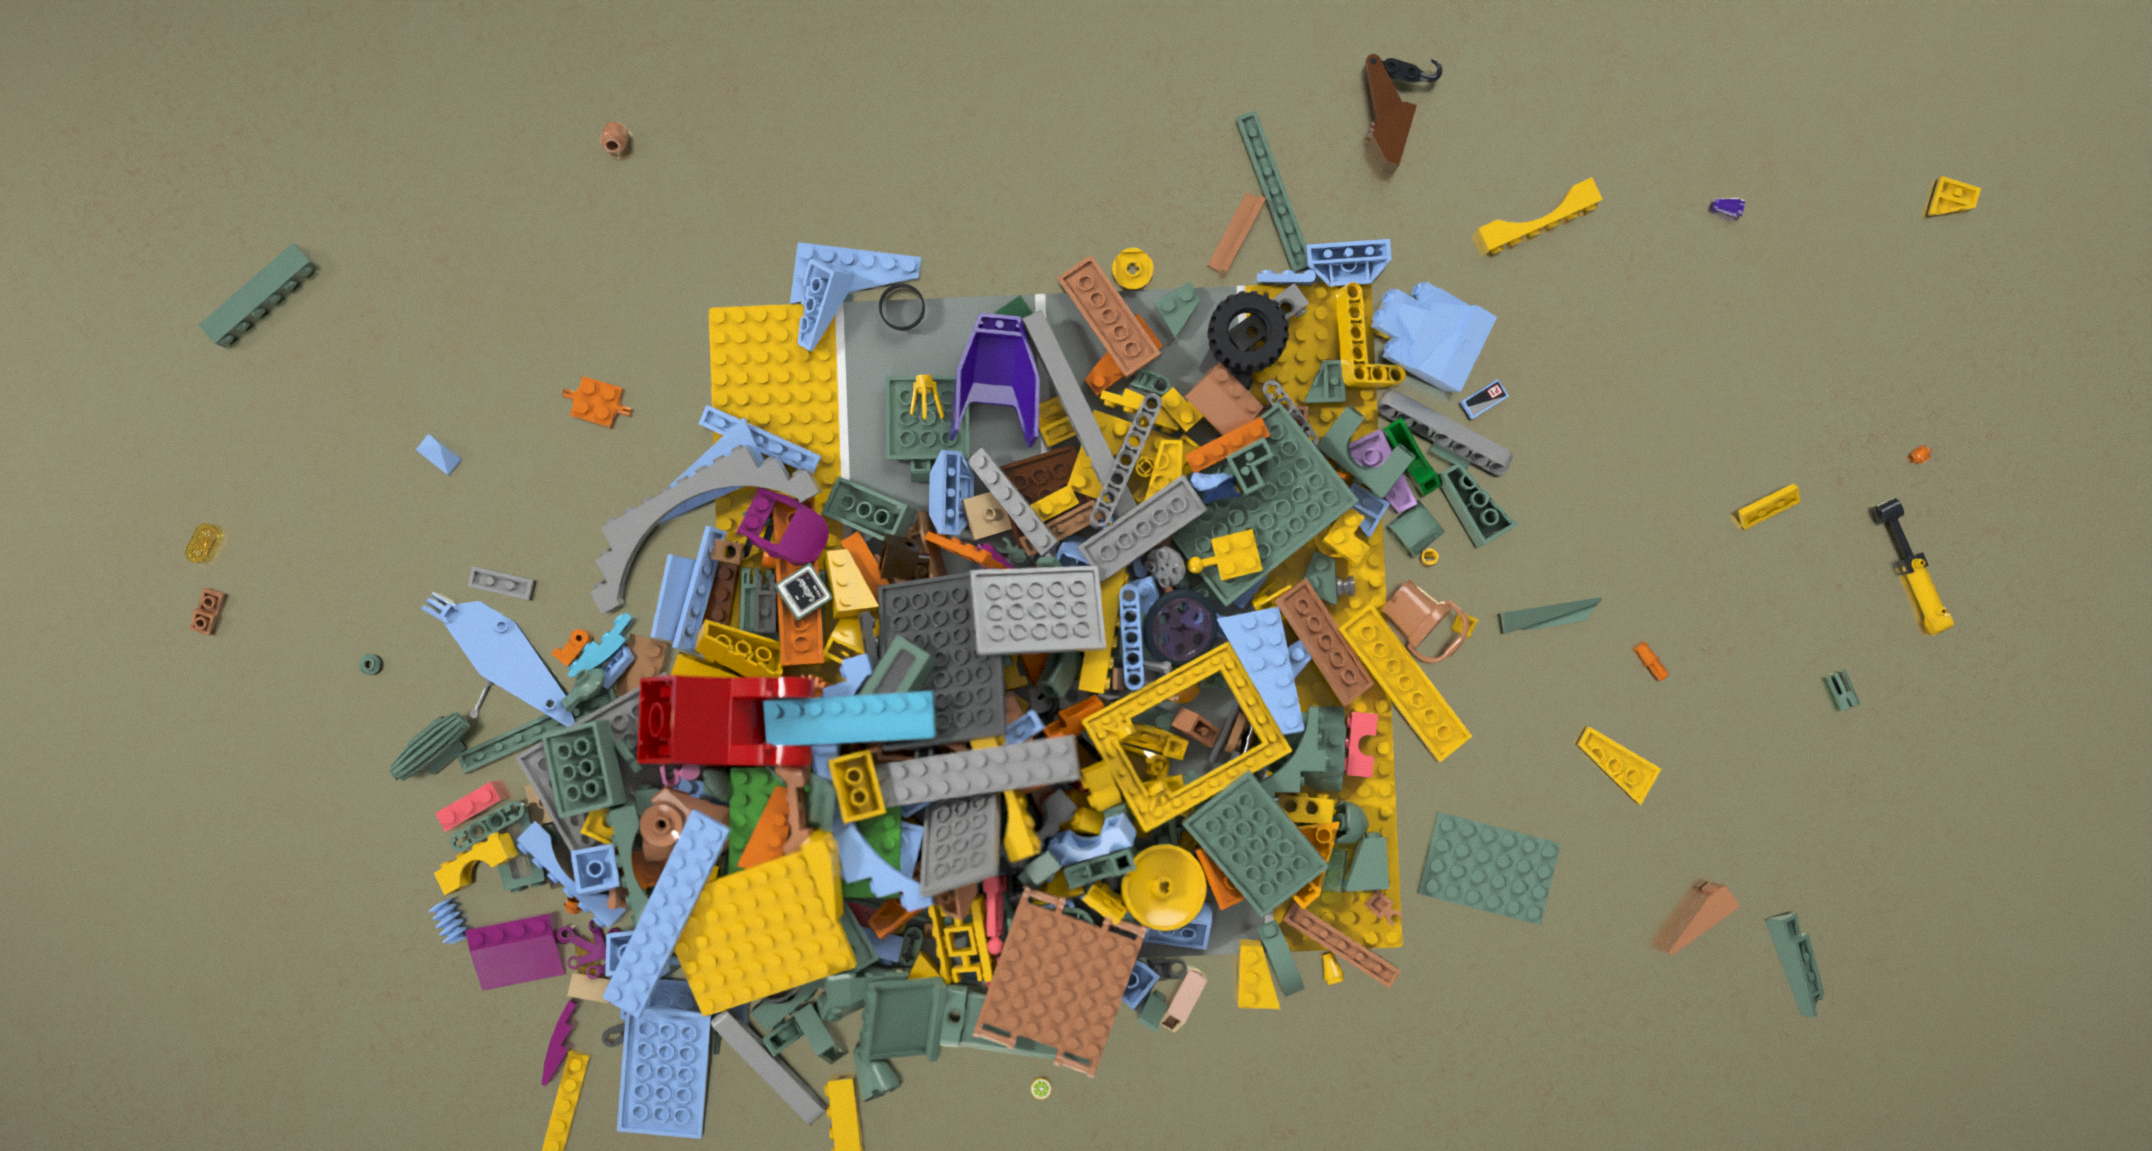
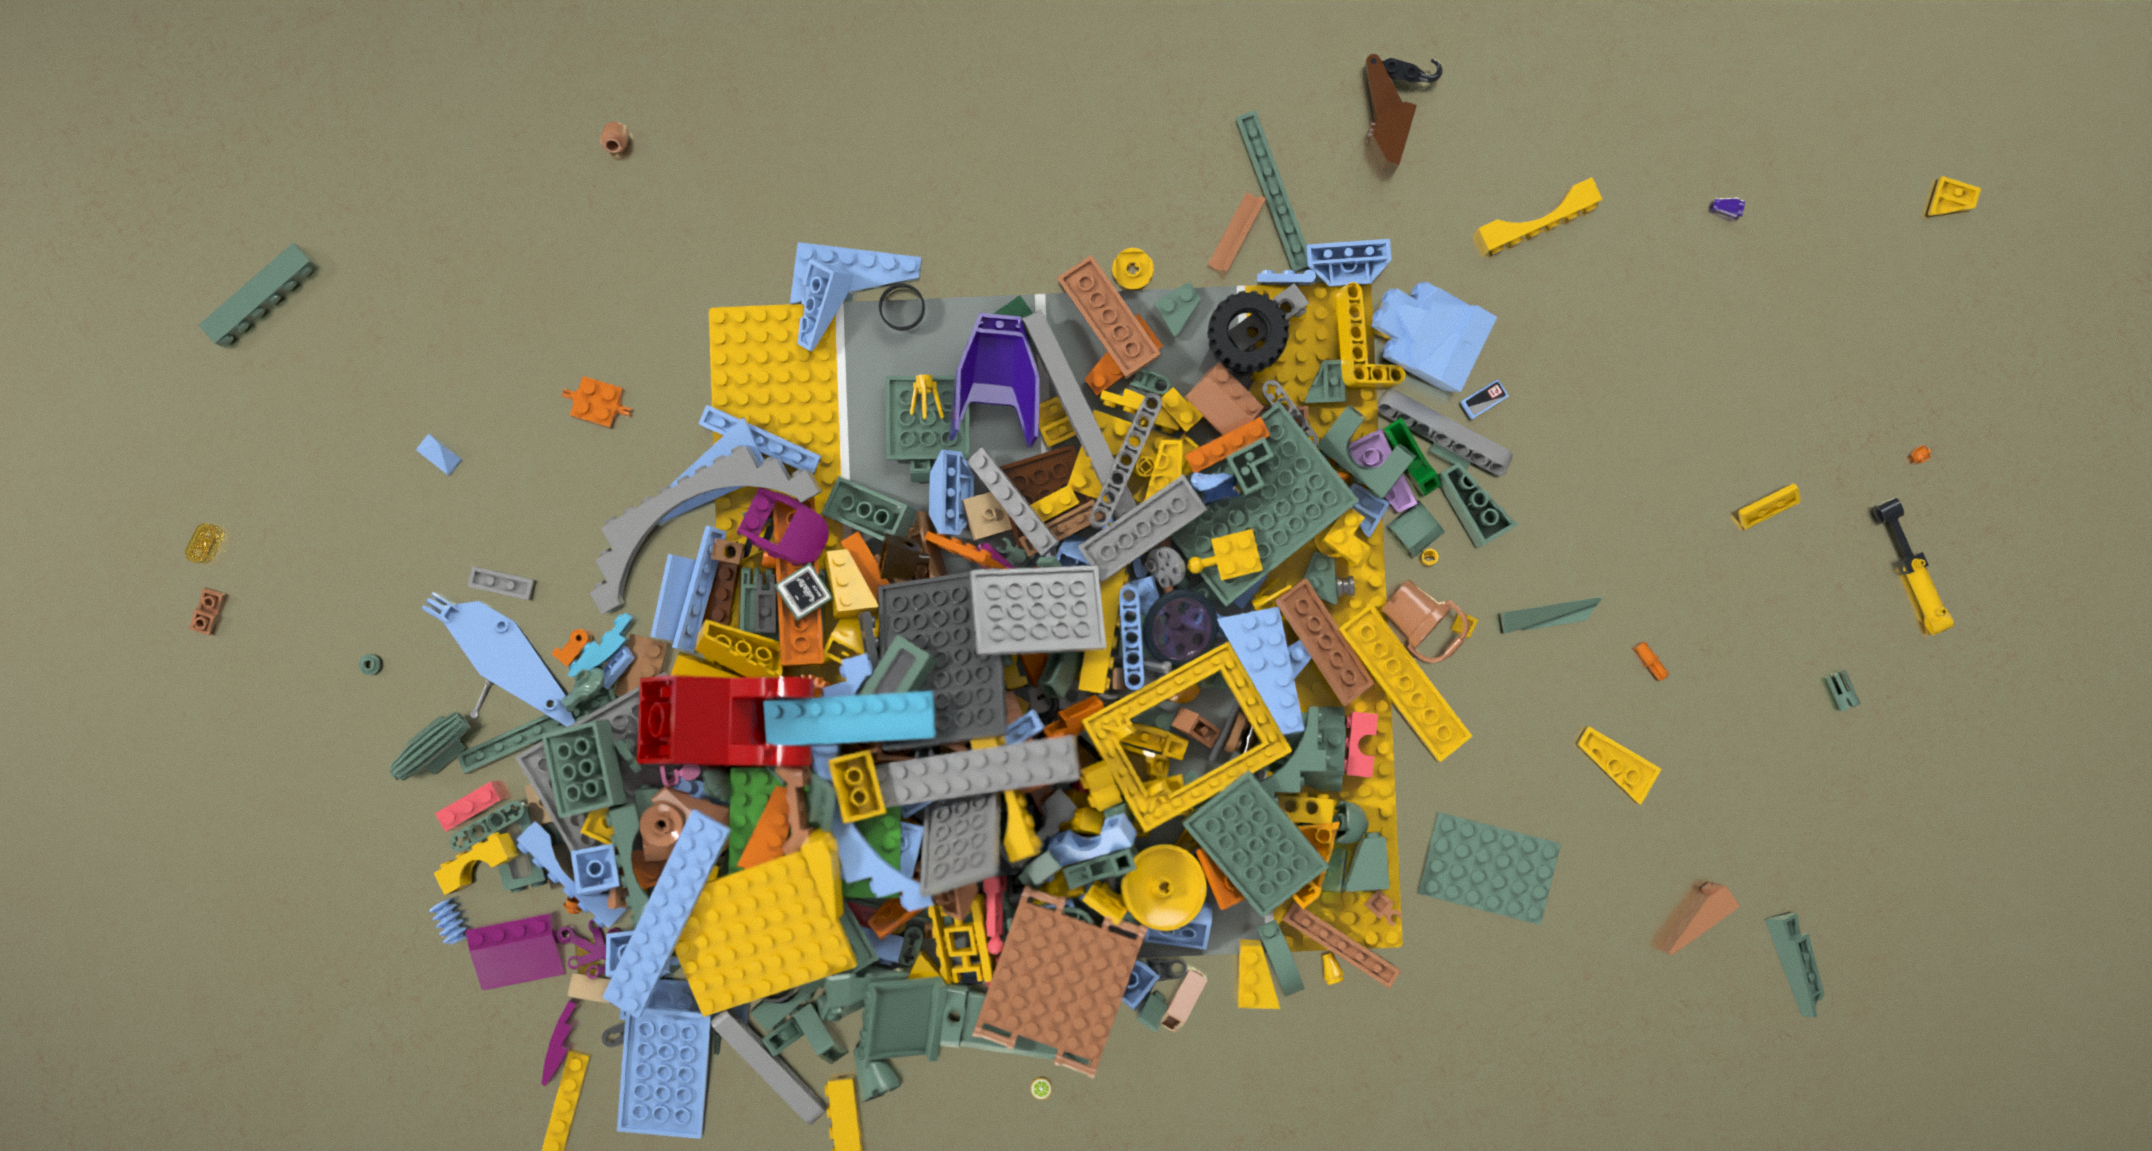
sand green hips [1154,817,1187,847] -> none

